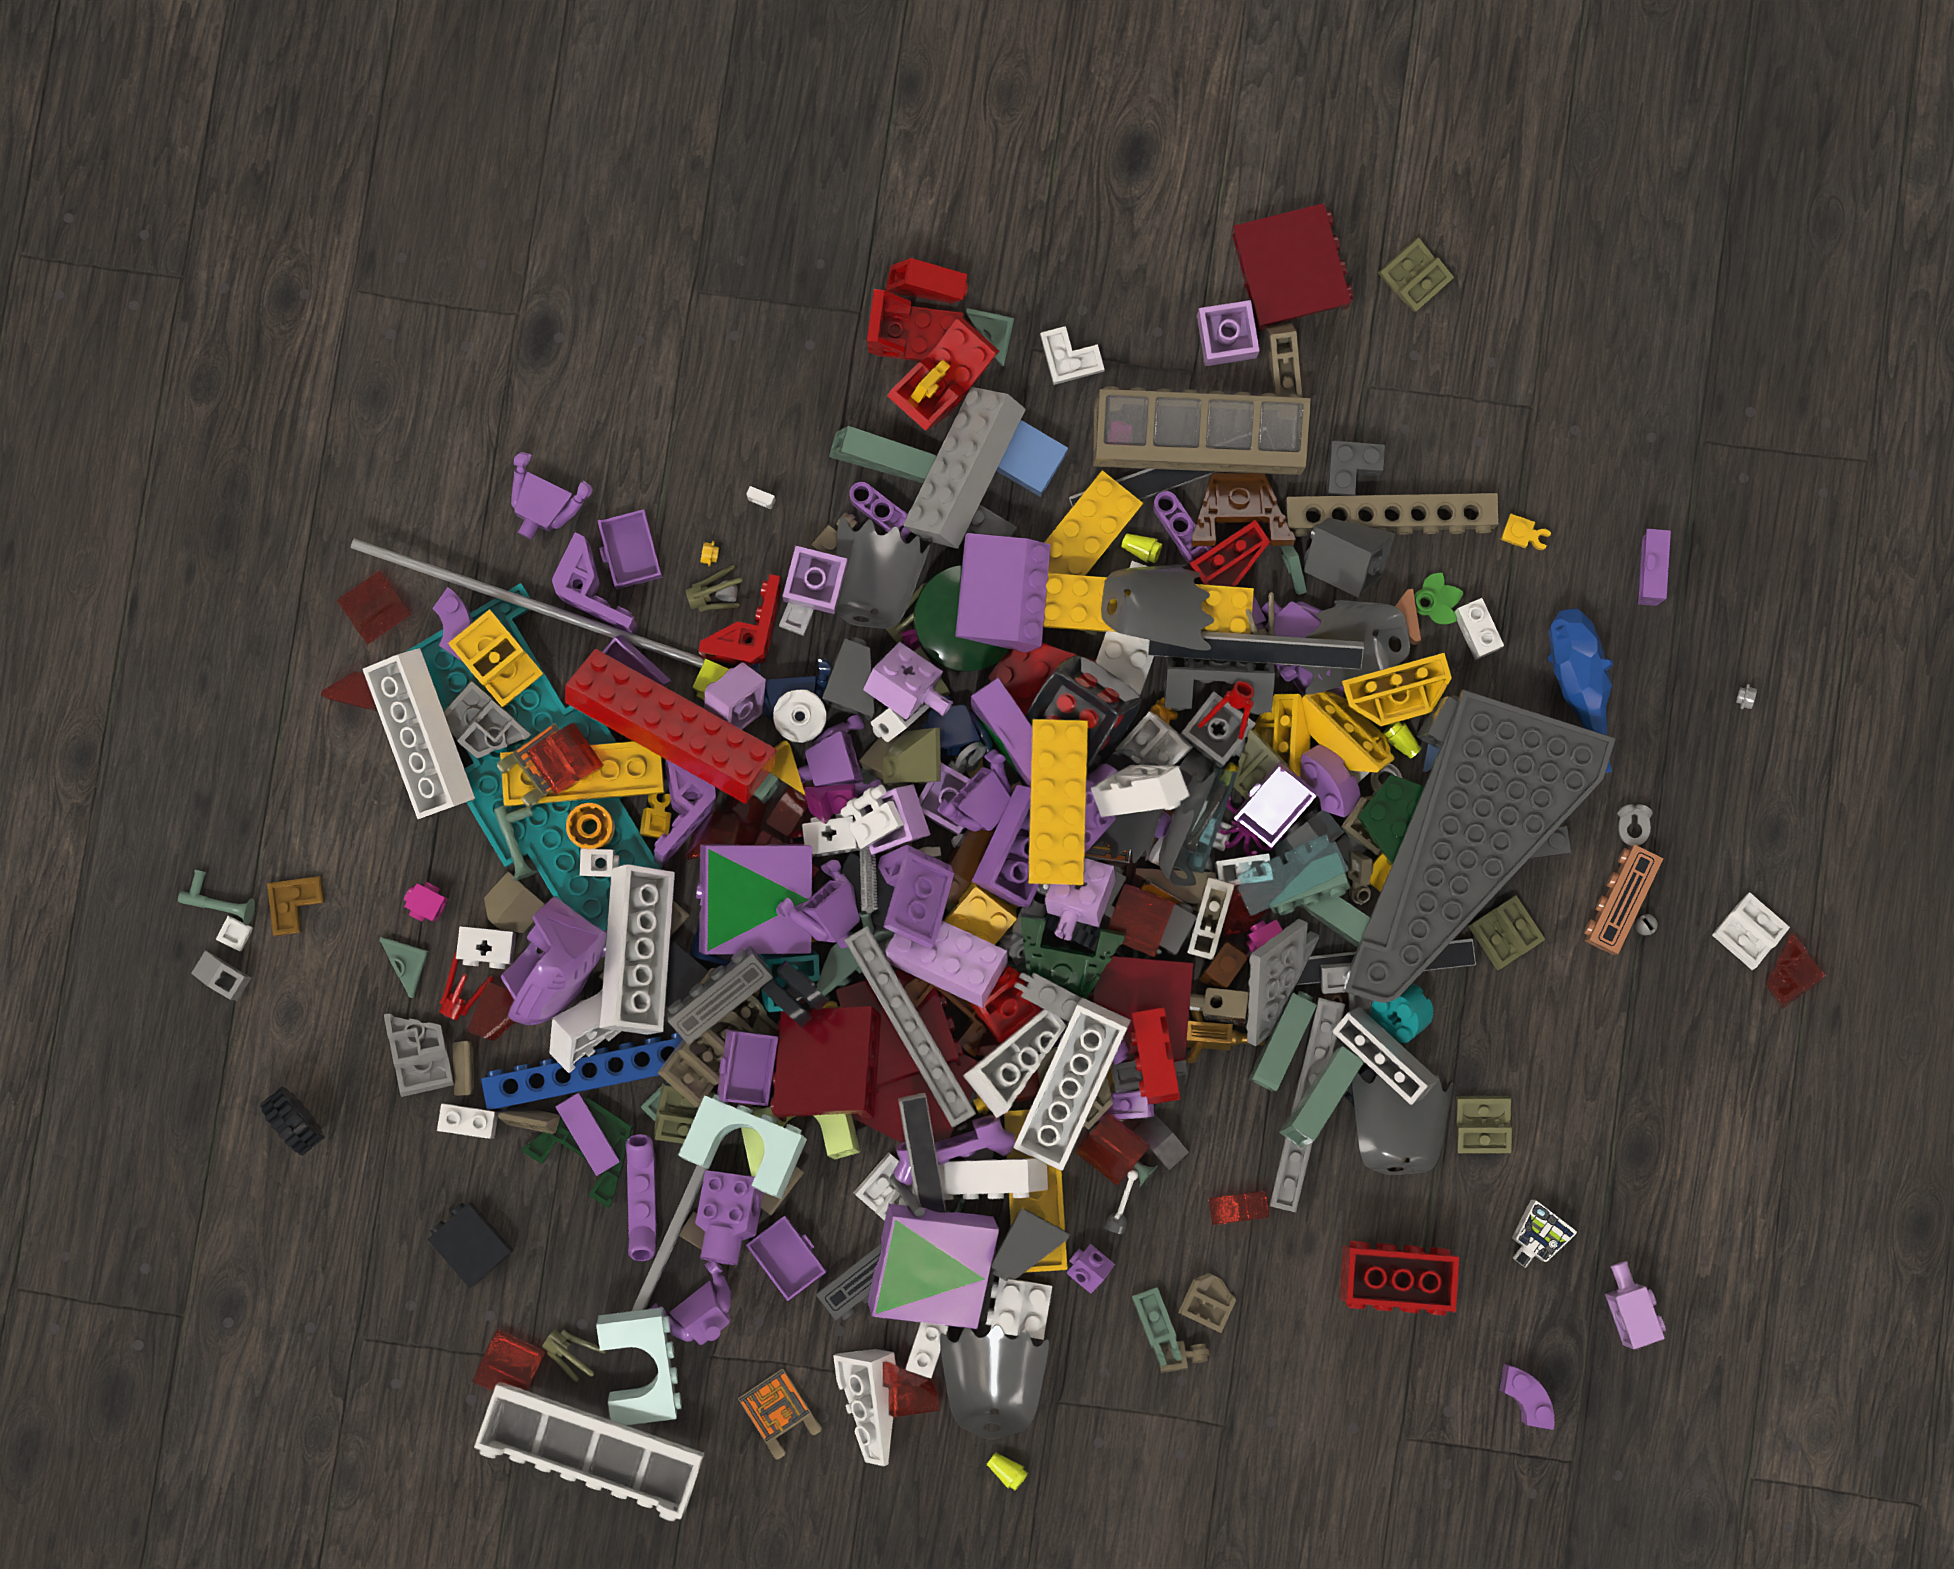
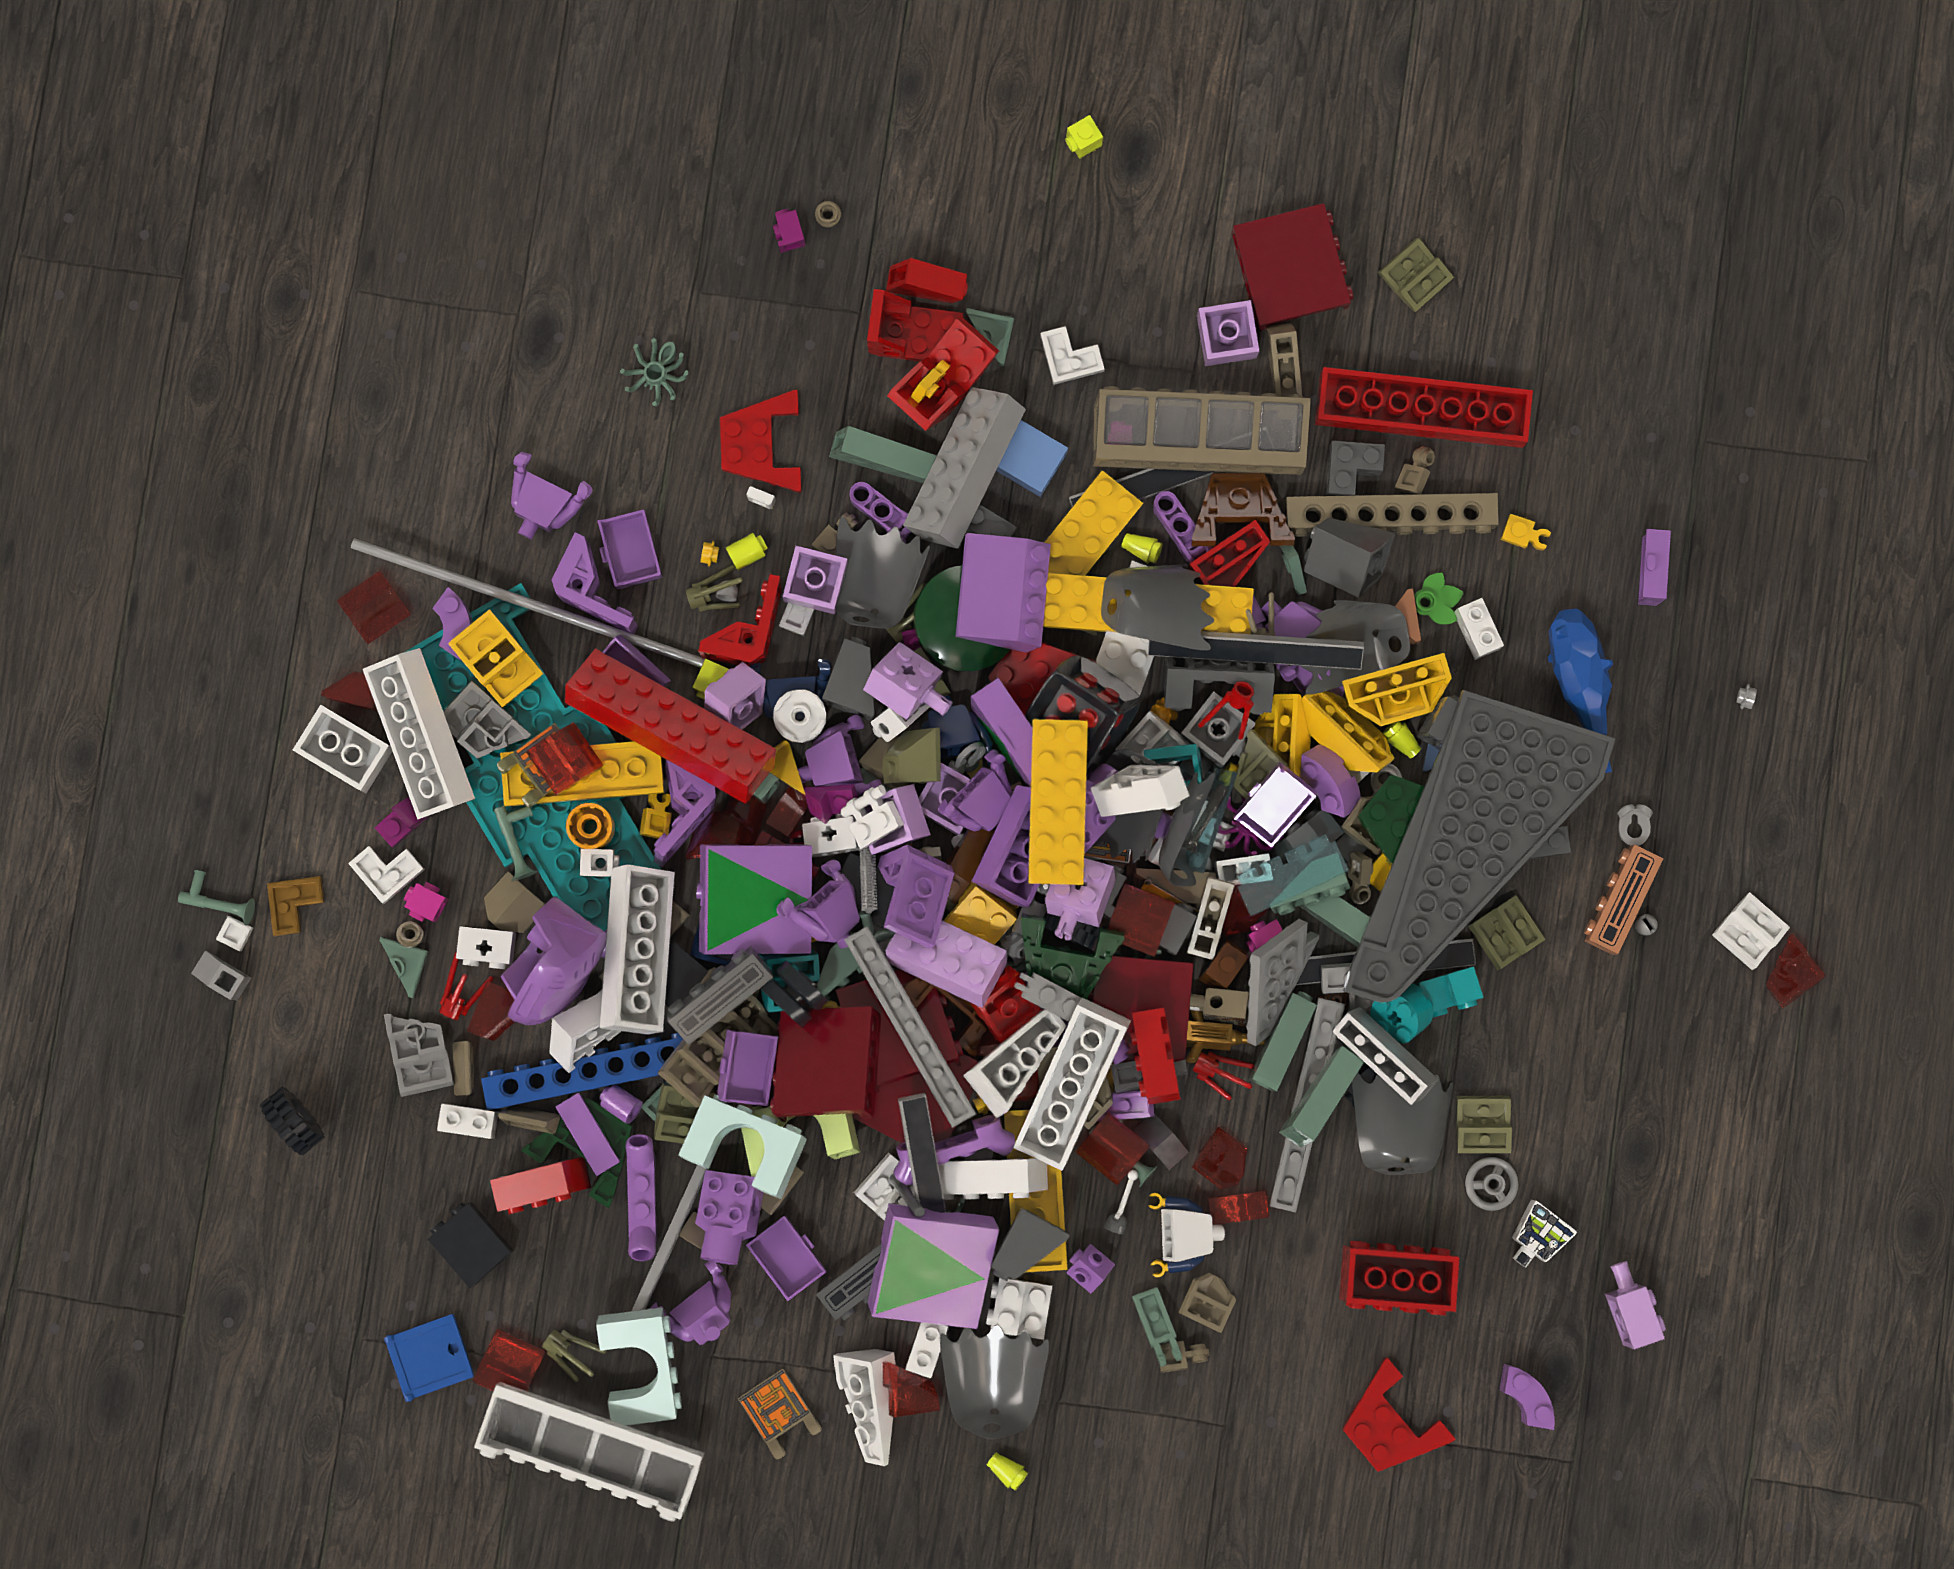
none -> white brick [293,705,392,794]
none -> white plate [348,846,425,904]
none -> magenta slope [374,797,430,848]
none -> blue container [384,1313,475,1402]
none -> dark tan plate [396,921,423,948]
none -> wedge [490,1157,591,1214]
none -> medium lavender brick [600,1084,643,1124]
none -> sand green animal [620,338,689,407]
none -> red wing [720,390,801,493]
none -> neon yellow brick [726,533,768,571]
none -> magenta brick [773,209,805,253]
none -> dark tan plate [815,201,841,228]
none -> neon yellow brick [1065,115,1103,159]
none -> teal tile [1143,744,1203,787]
none -> white torso [1148,1193,1225,1277]
none -> clear red slope [1192,1127,1247,1189]
none -> red plant [1193,1051,1254,1100]
none -> red brick [1315,367,1533,448]
none -> red wing [1342,1357,1456,1472]
none -> dark tan plate [1395,446,1435,495]
none -> teal brick [1415,967,1484,1017]
none -> light grey piece [1465,1157,1518,1211]

